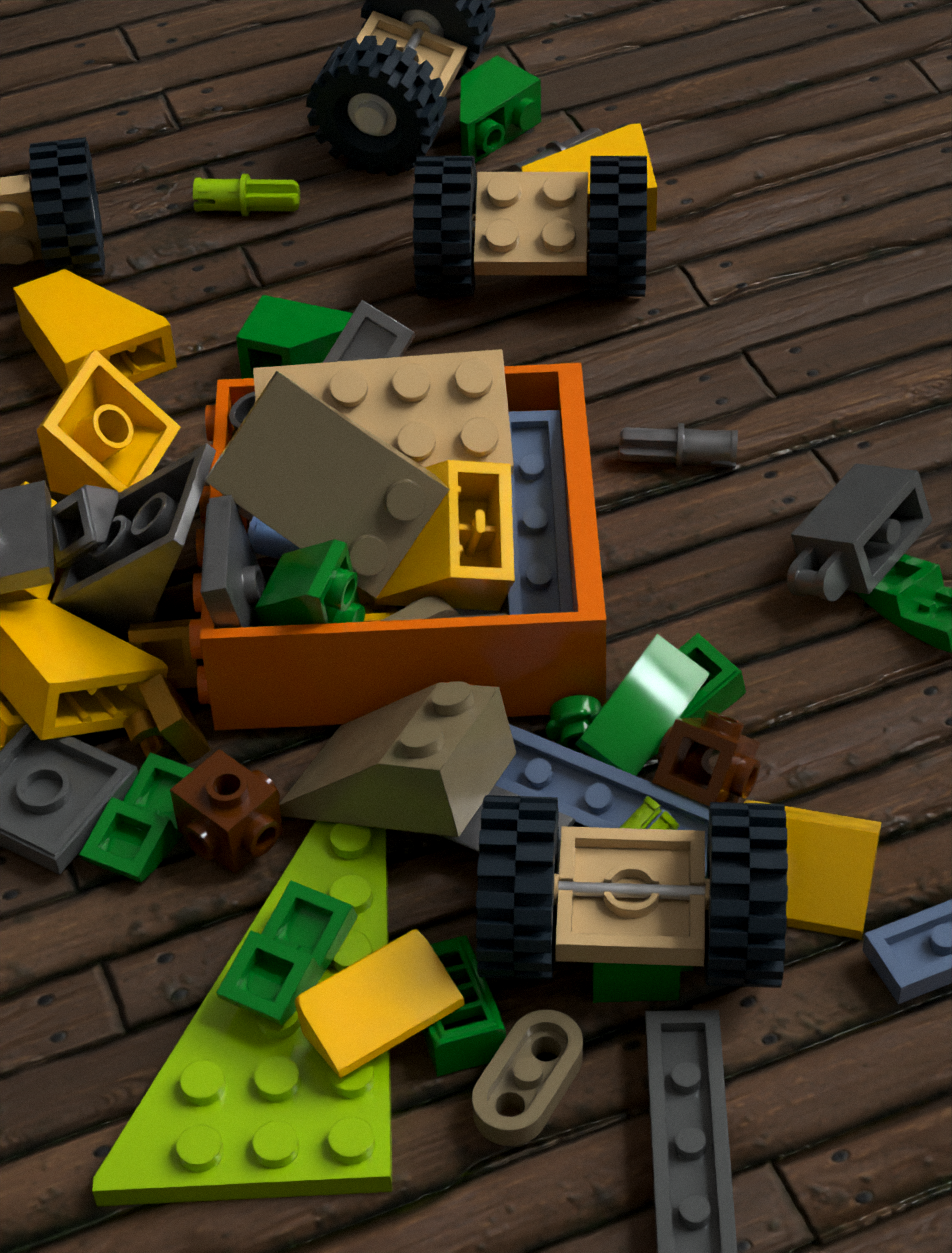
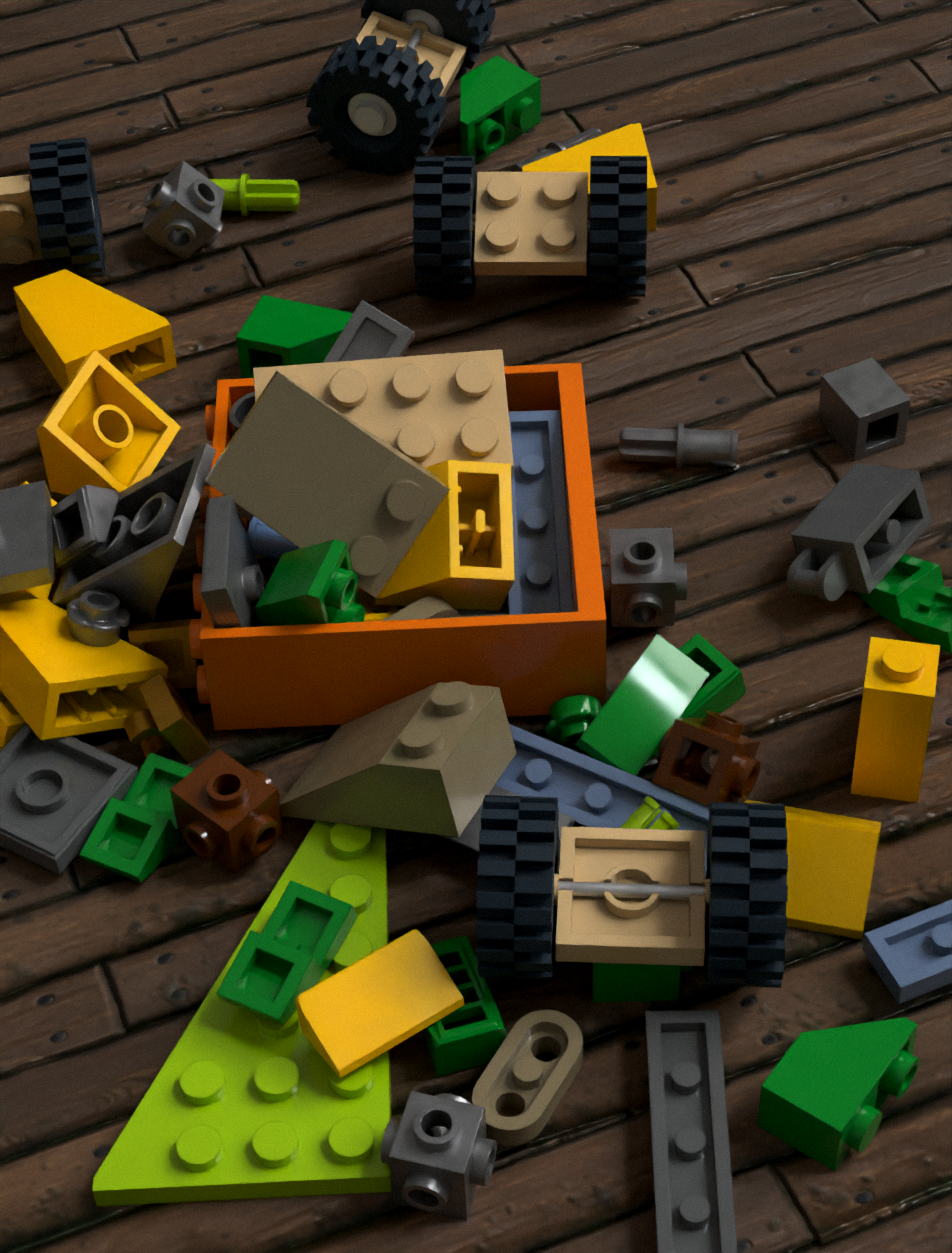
none -> flat silver plate [67,590,131,647]
none -> flat silver brick [142,161,225,261]
none -> flat silver brick [381,1091,497,1221]
none -> flat silver brick [601,528,687,628]
none -> green slope [757,1017,920,1172]
none -> flat silver brick [818,357,910,462]
none -> yellow slope [850,637,940,803]

